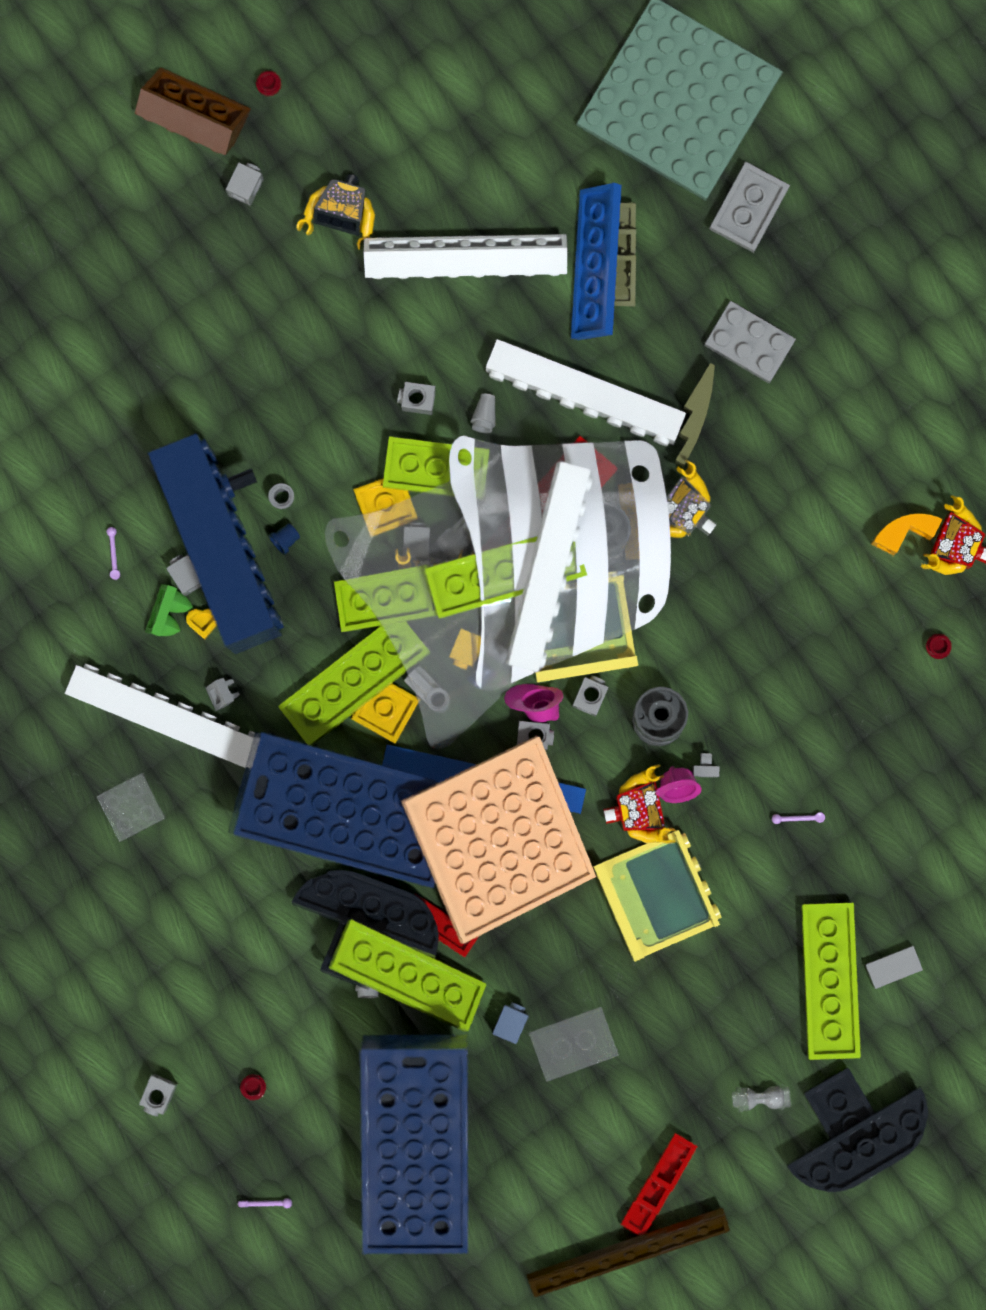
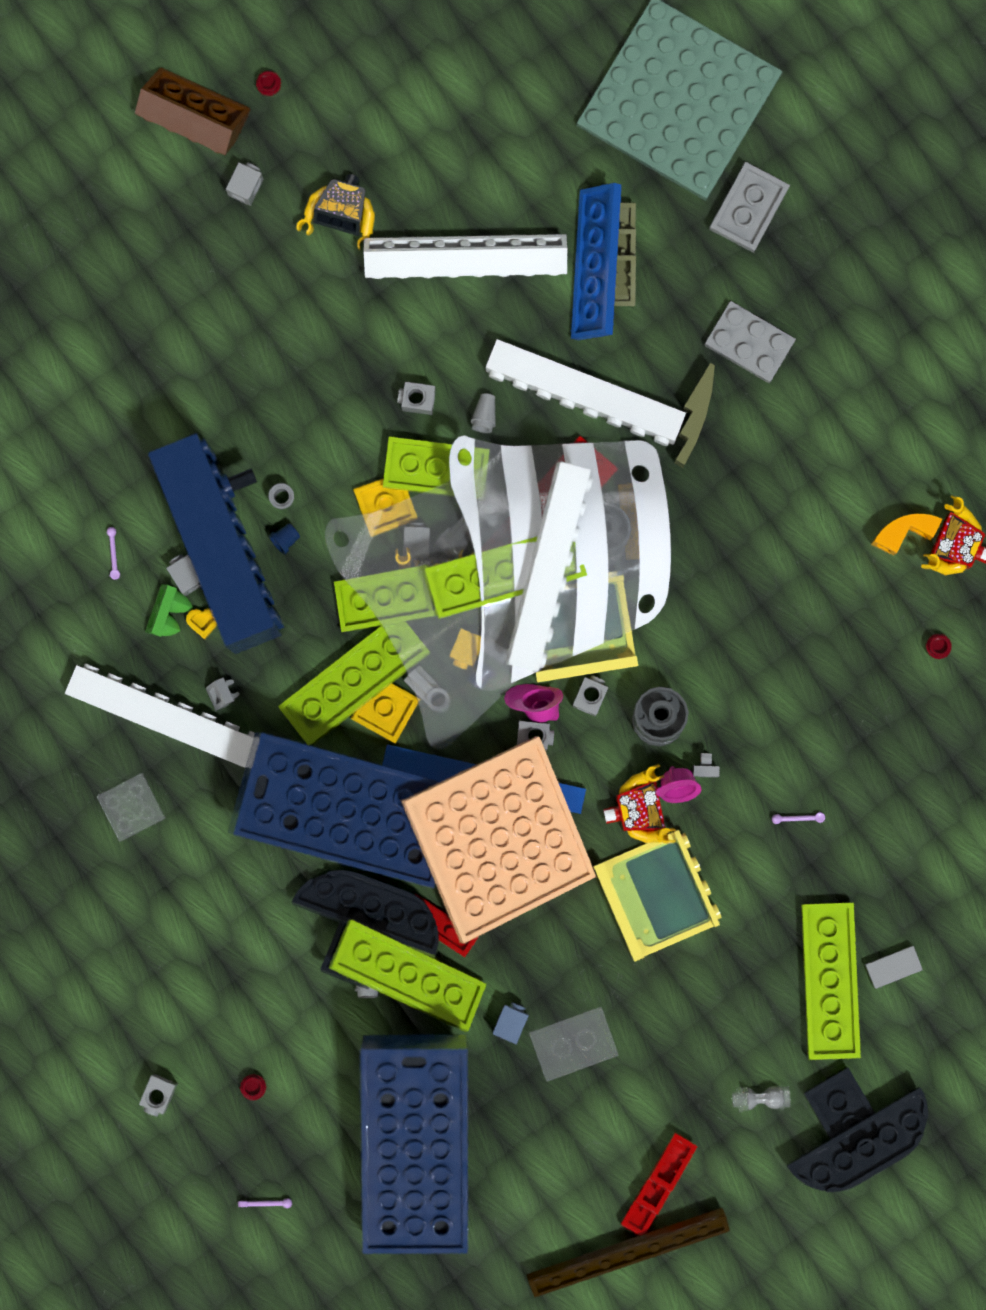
torso [667,460,717,538] -> none

